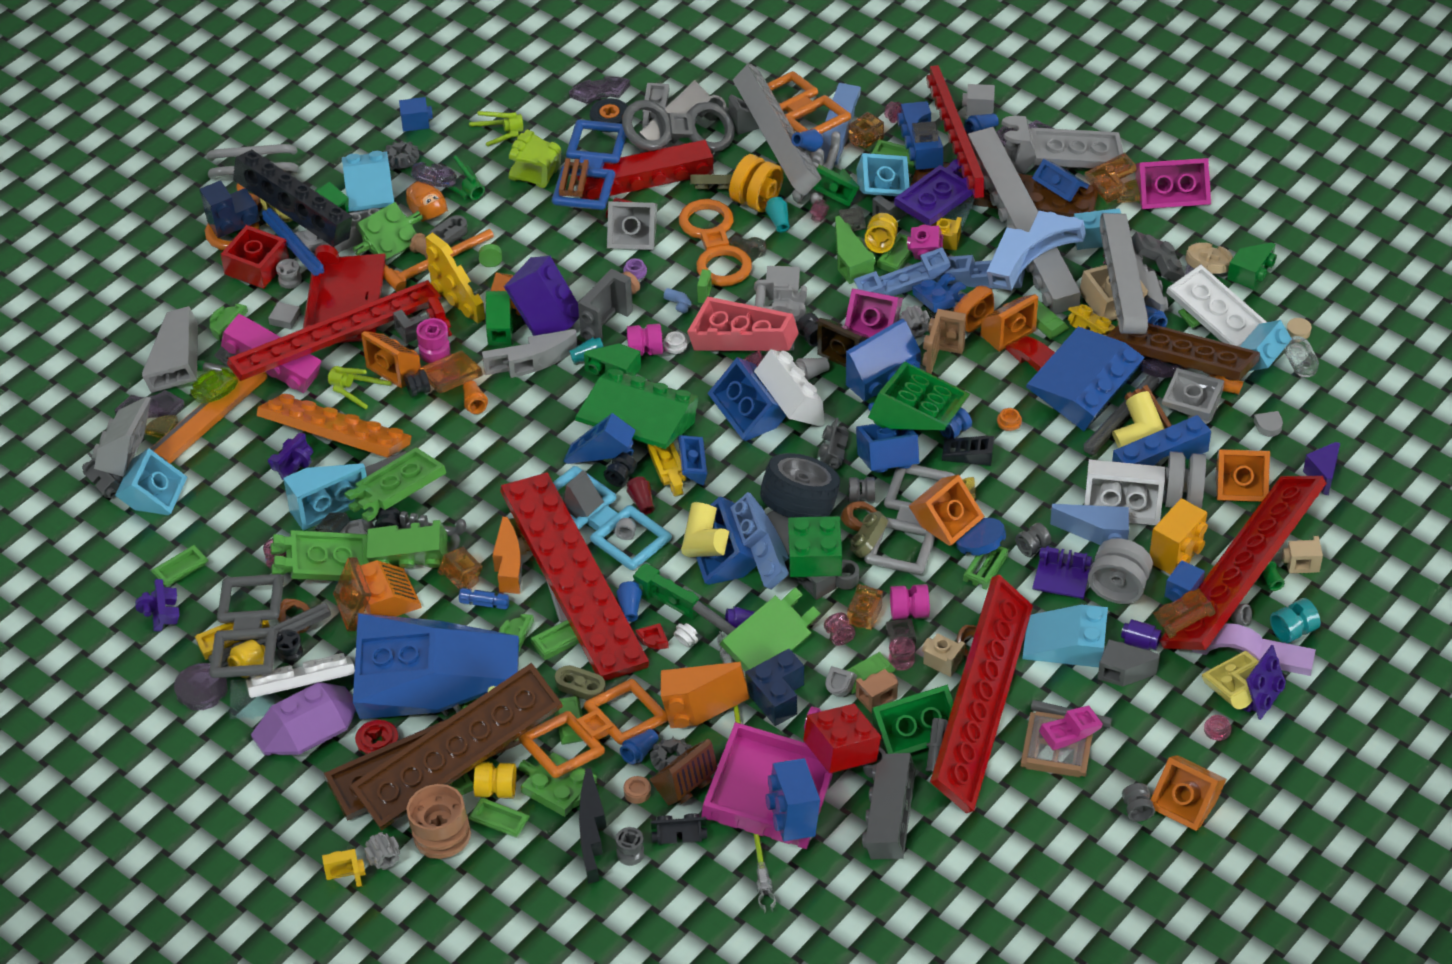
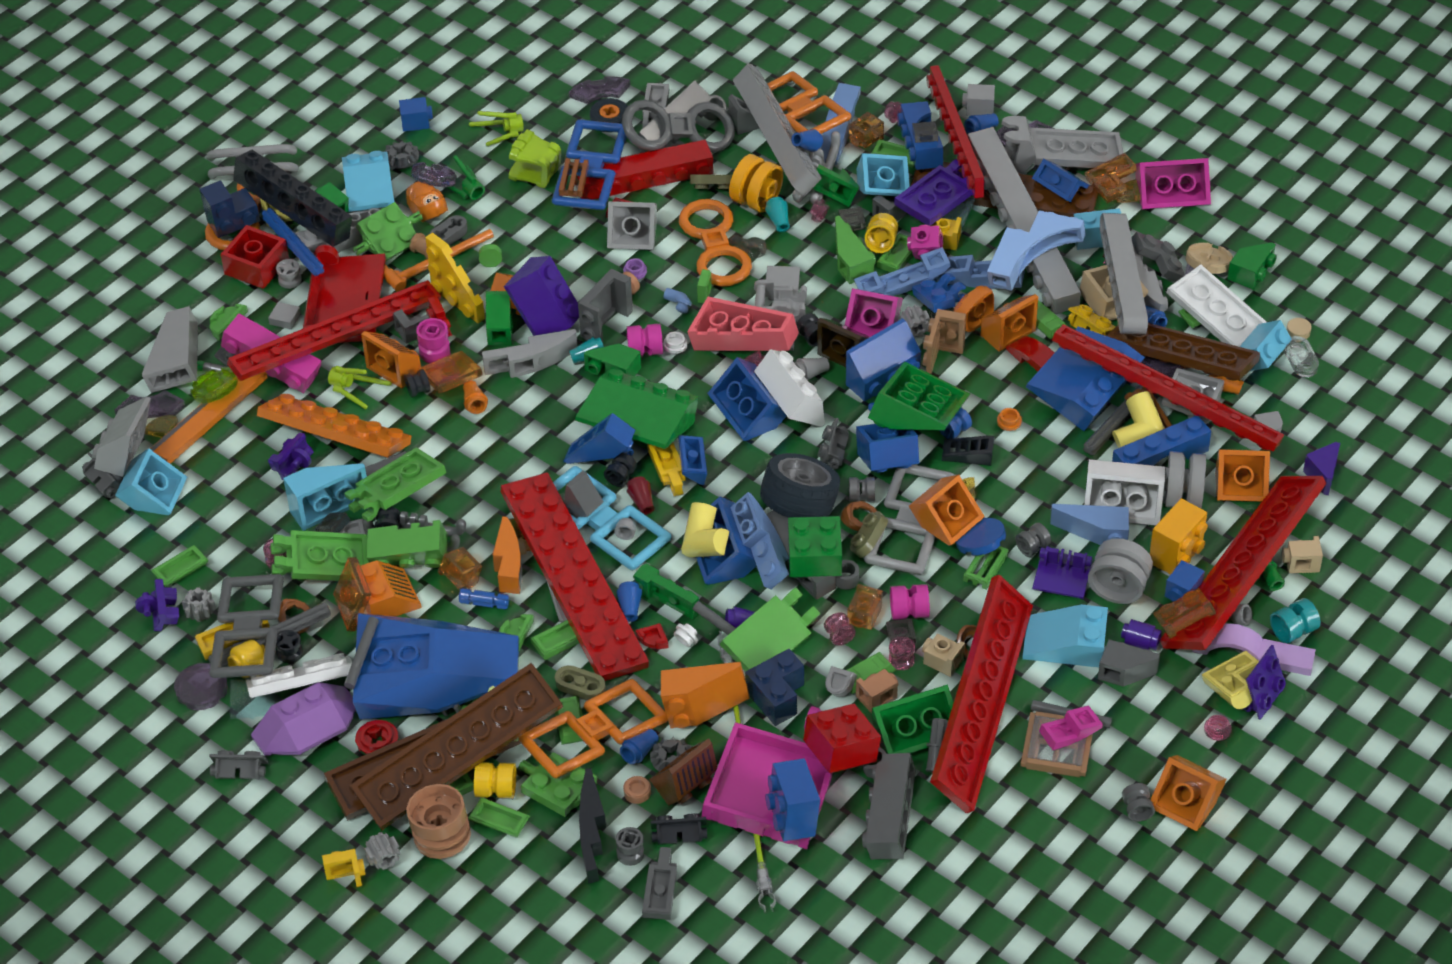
none -> light grey gear [182,588,216,622]
none -> dark grey hinge [209,750,268,780]
none -> dark grey bar [344,617,379,689]
none -> dark grey hinge [642,847,677,920]
none -> red plate [1052,324,1284,452]

